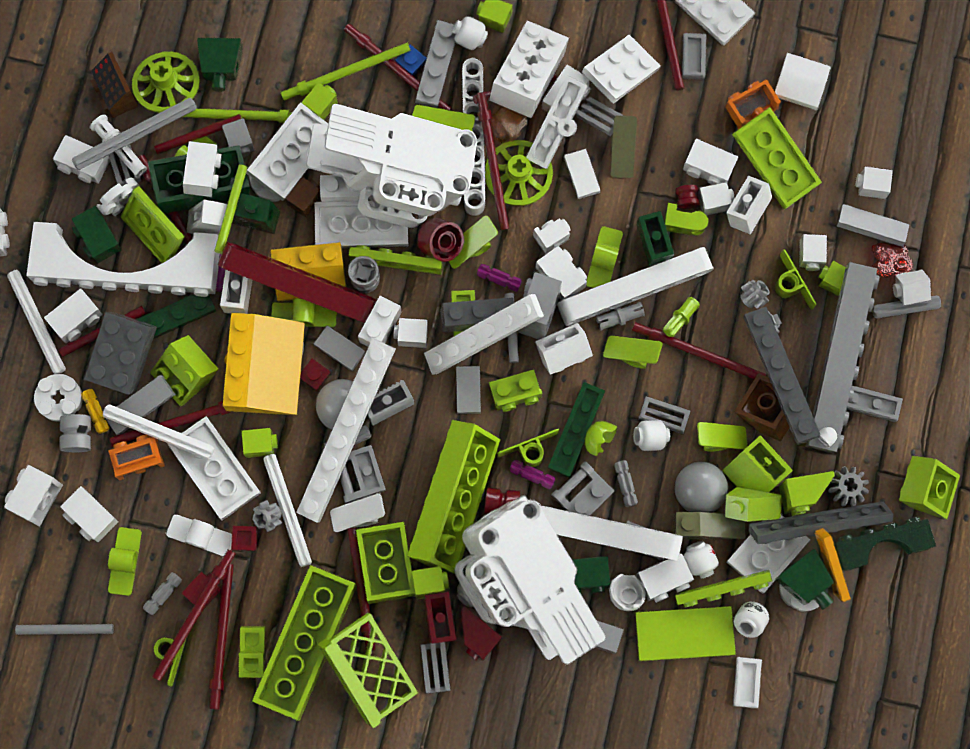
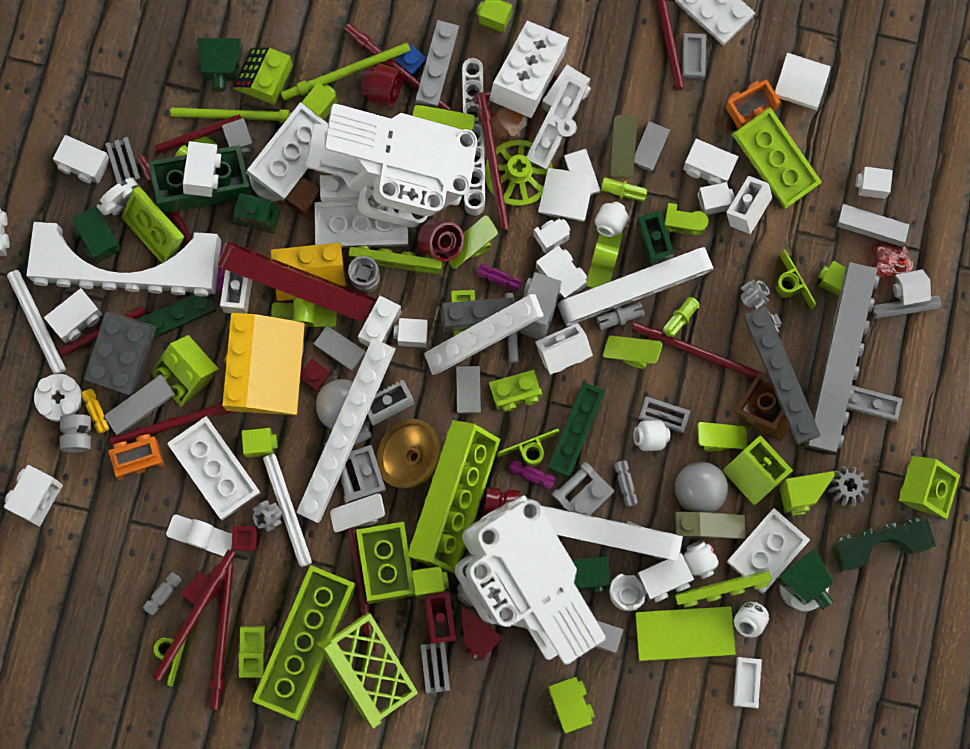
light grey bar [15,624,114,635] -> none
white brick [60,486,118,542] -> none
light grey axle [72,98,197,170] -> none
white pin [90,115,147,178] -> none
slope [91,52,138,118] -> none
white axle [103,405,214,459] -> none
lime piece [108,527,142,596] -> none
lime wheel [132,52,200,113] -> none
white brick [187,200,227,235] -> none
lime bar [214,165,247,254] -> none
white head [452,16,488,50] -> none
light grey tile [575,97,623,136] -> none
white plate [582,35,660,104] -> none
lime hair [585,421,617,456] -> none
dark red wheel [675,185,700,209] -> none
lime slope [725,487,782,522] -> none
dark grey plate [749,501,893,544] -> none
white brick [799,234,827,271] -> none
light orange tile [815,528,851,602] -> none
white hinge [818,427,837,448] -> none
none -> lime slope [233,48,293,105]
none -> dark red piece [361,64,403,108]
none -> pearl gold dish [377,419,440,489]
none -> white slope [538,168,594,222]
none -> lime brick [548,677,595,734]
none -> white head [595,202,629,237]
none -> lime axle [601,177,647,202]
none -> light grey tile [634,122,670,172]

